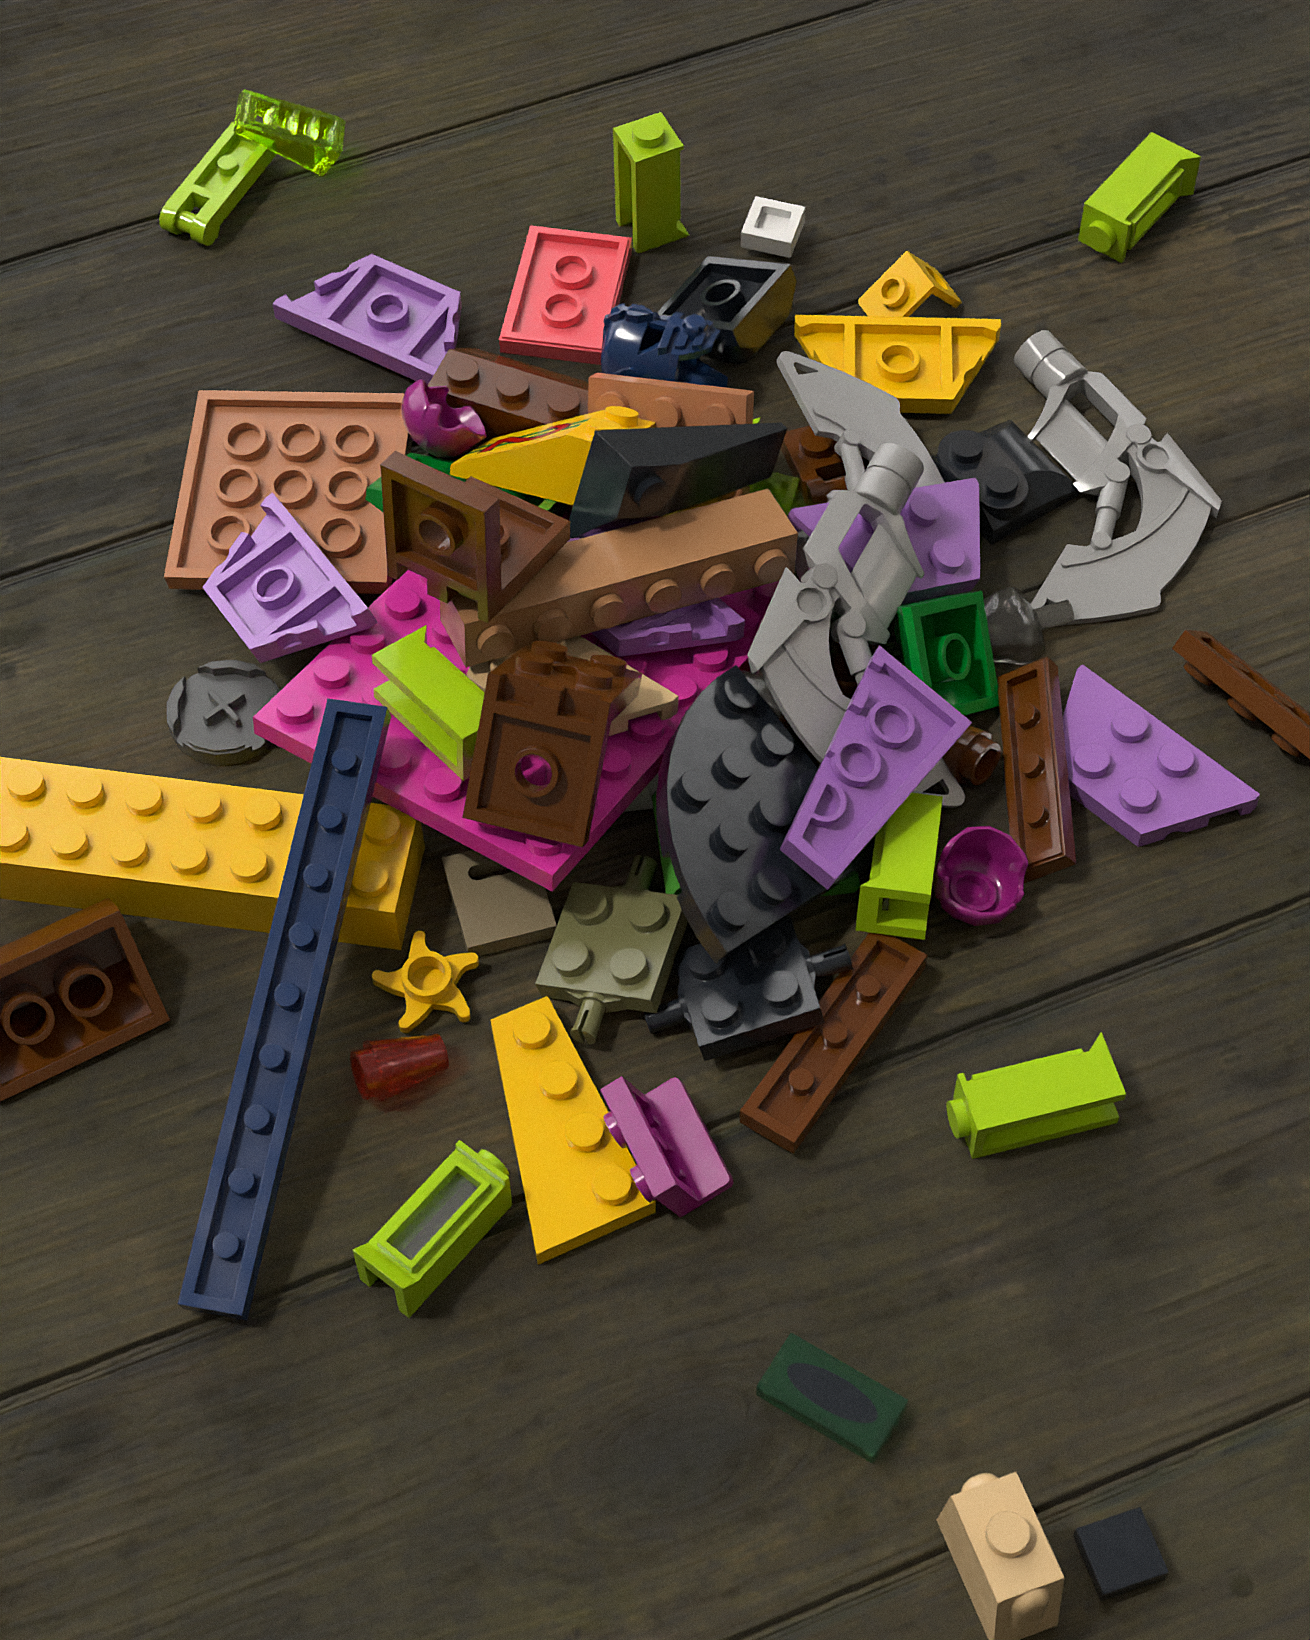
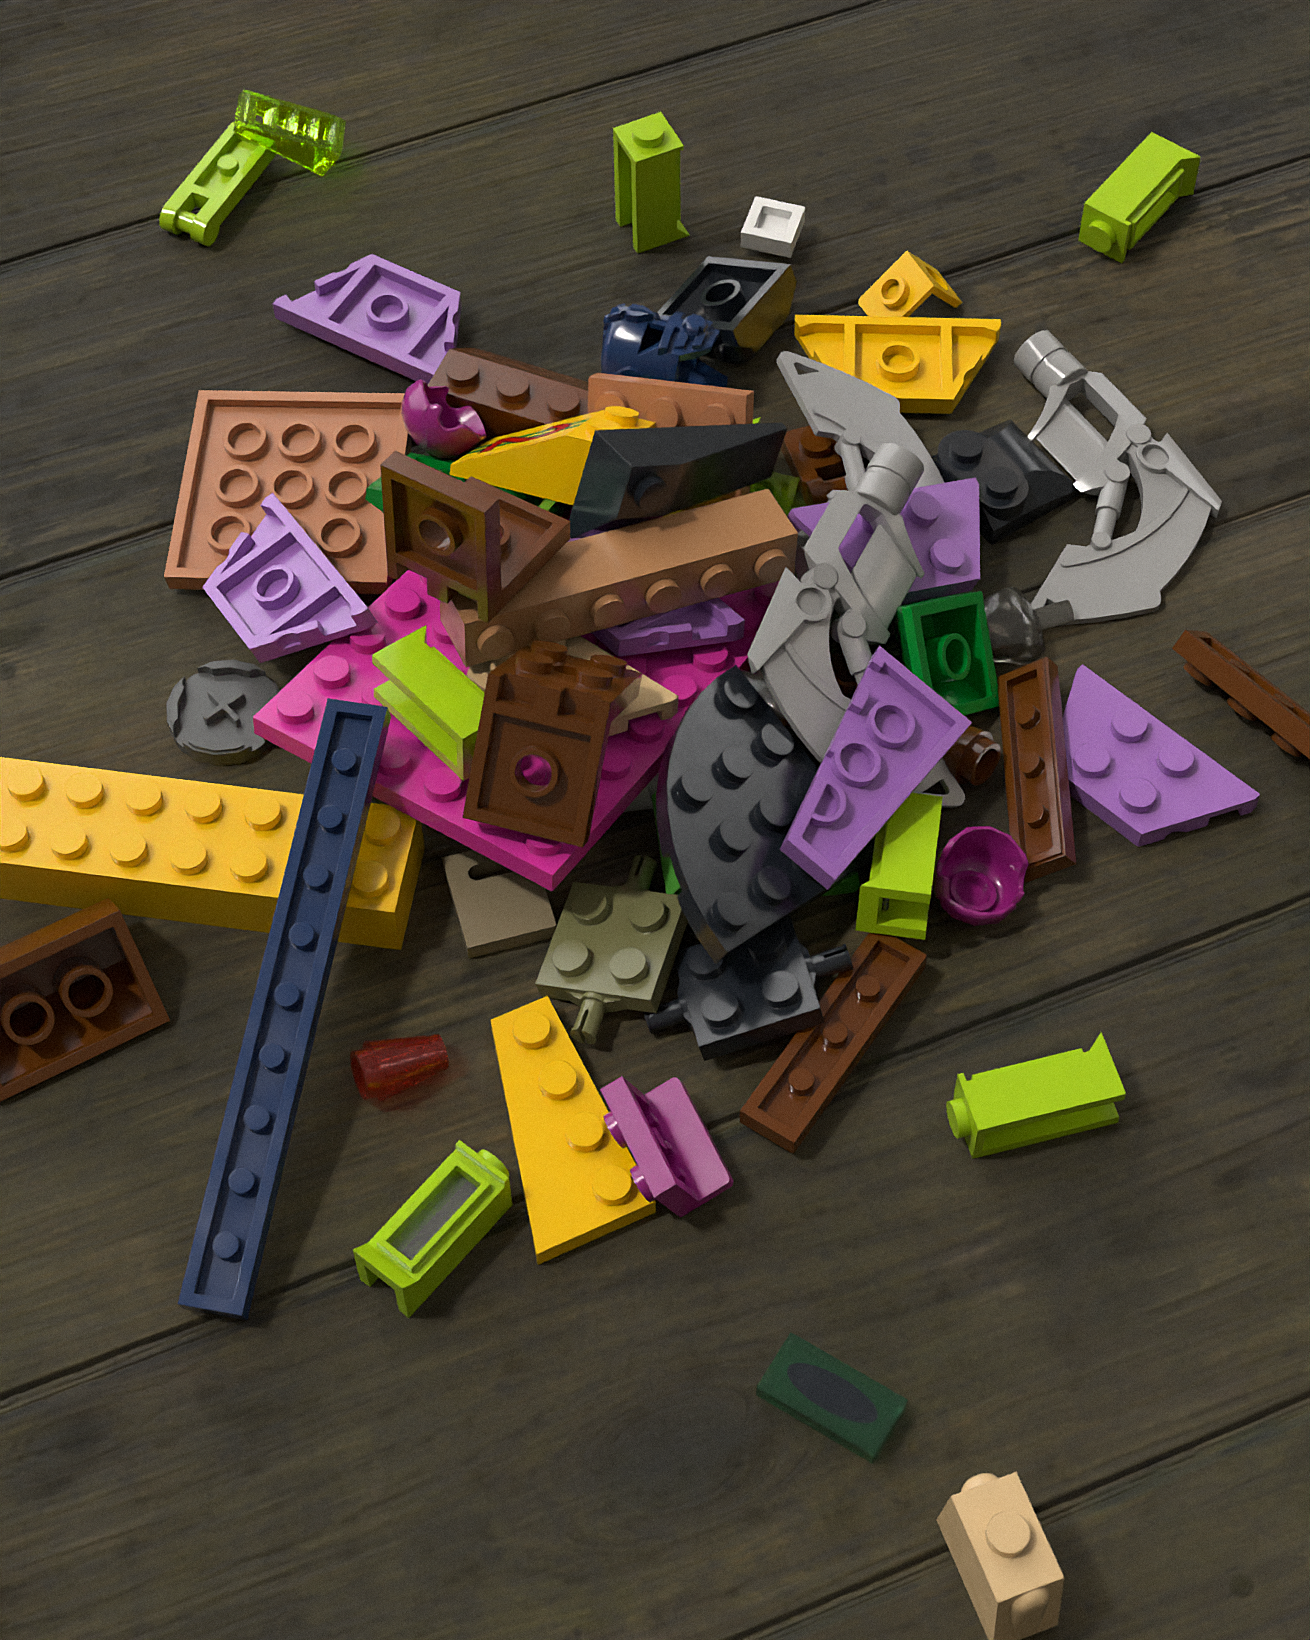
yellow animal [372,931,479,1034] -> none
coral tile [499,226,632,365] -> none
black tile [1073,1507,1169,1602] -> none

